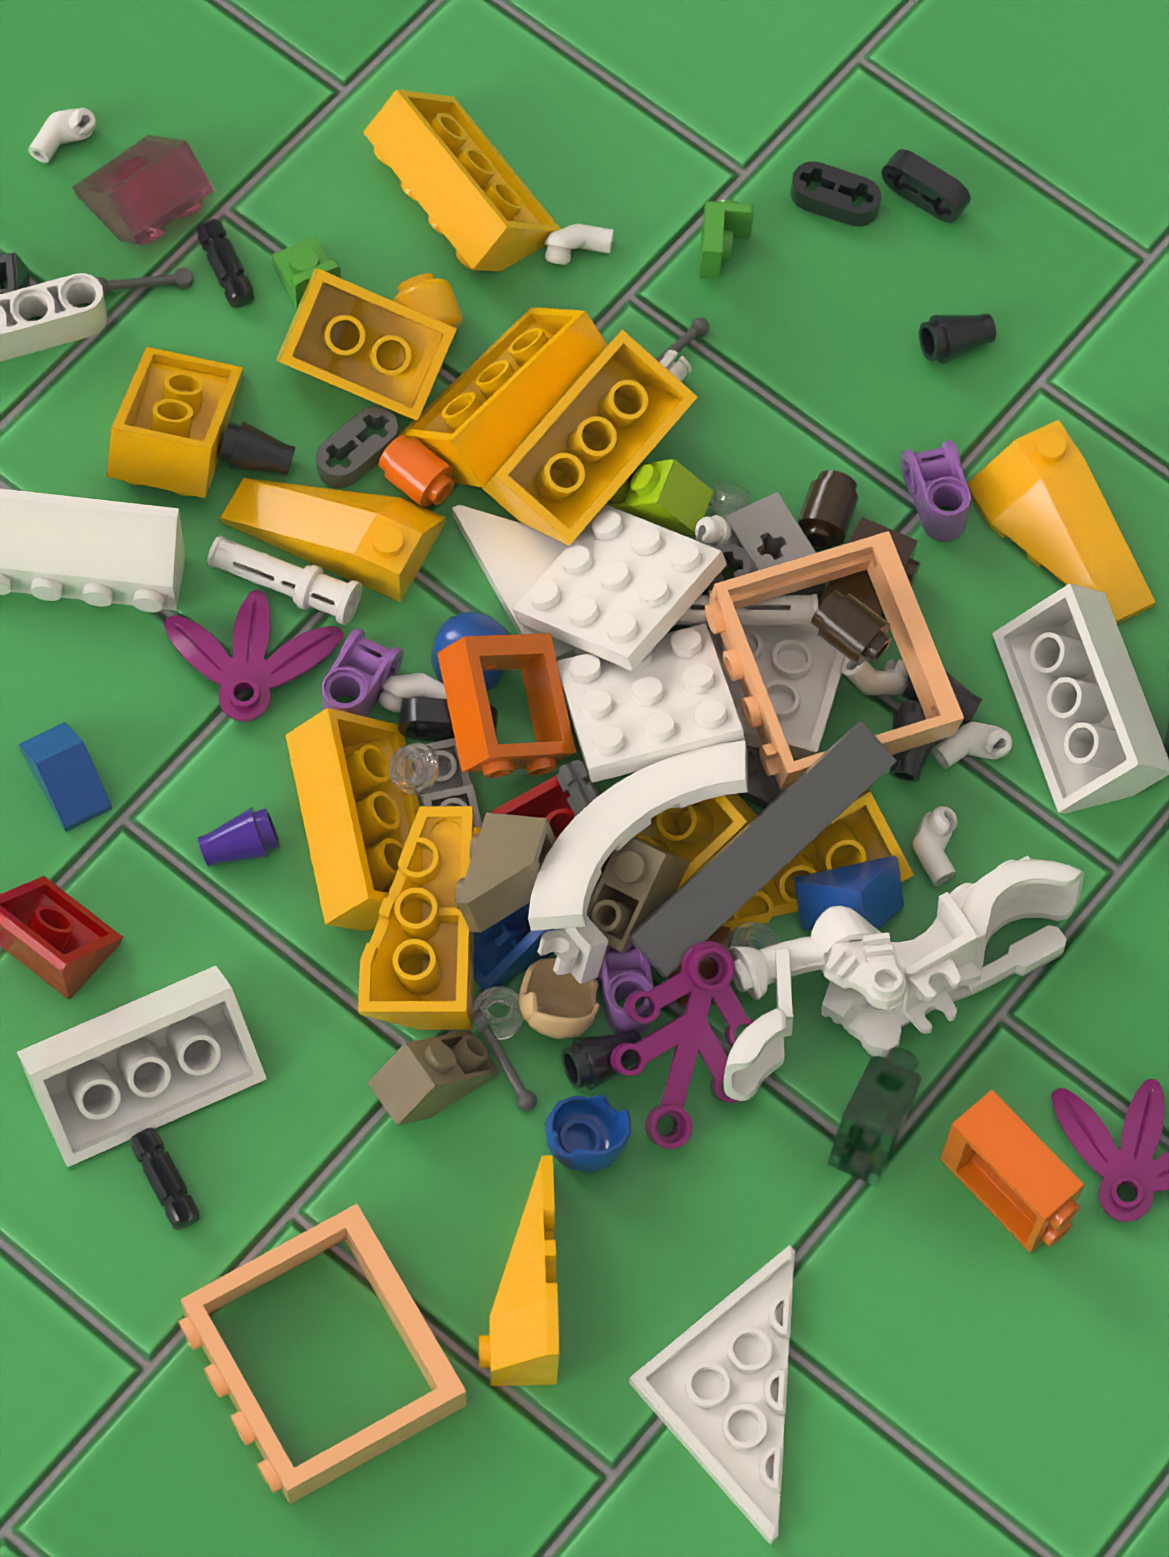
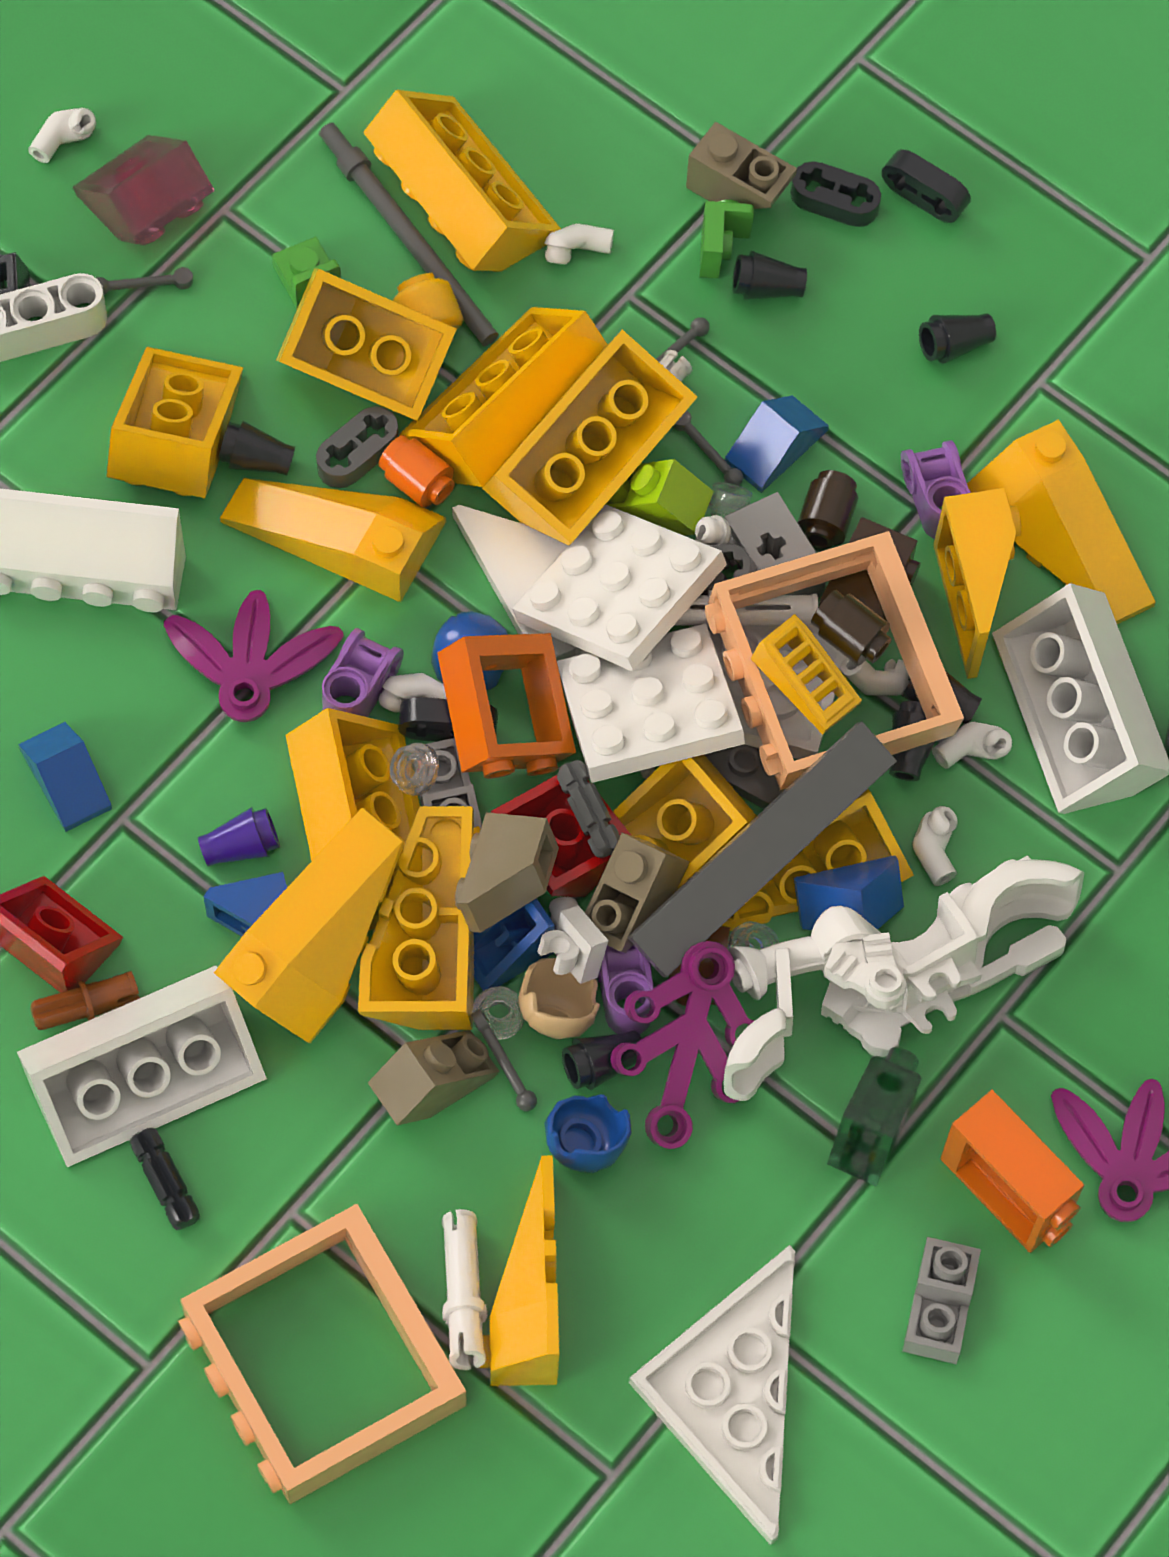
black axle [197,219,254,308] -> none
white pin [207,535,362,625] -> none
white tile [528,740,748,931] -> none
none -> dark orange axle [31,971,140,1030]
none -> blue slope [203,872,287,937]
none -> yellow wedge [214,807,405,1043]
none -> dark grey bar [319,123,498,346]
none -> white pin [442,1209,487,1370]
none -> dark grey hinge [673,410,743,488]
none -> dark tan slope [686,122,797,209]
none -> blue slope [725,395,829,493]
none -> black cone [732,251,807,300]
none -> yellow slope [751,614,862,735]
none -> light grey slope [902,1237,981,1364]
none -> yellow slope [933,488,1021,679]

